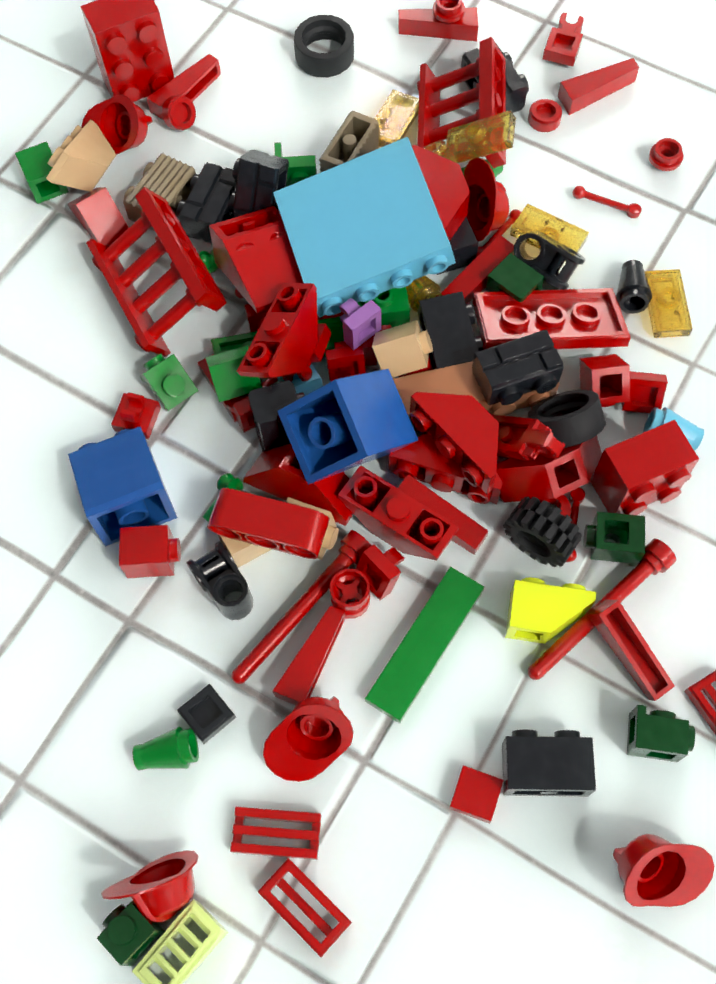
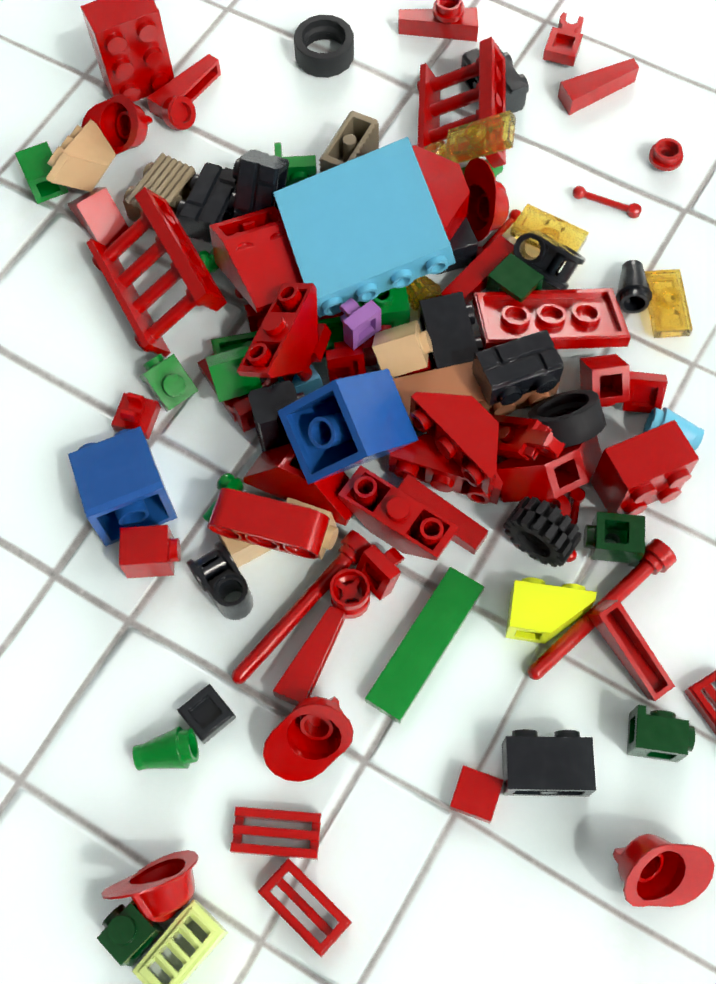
clear yellow plate [374,89,419,147] -> none
red tile [528,99,562,132] -> none

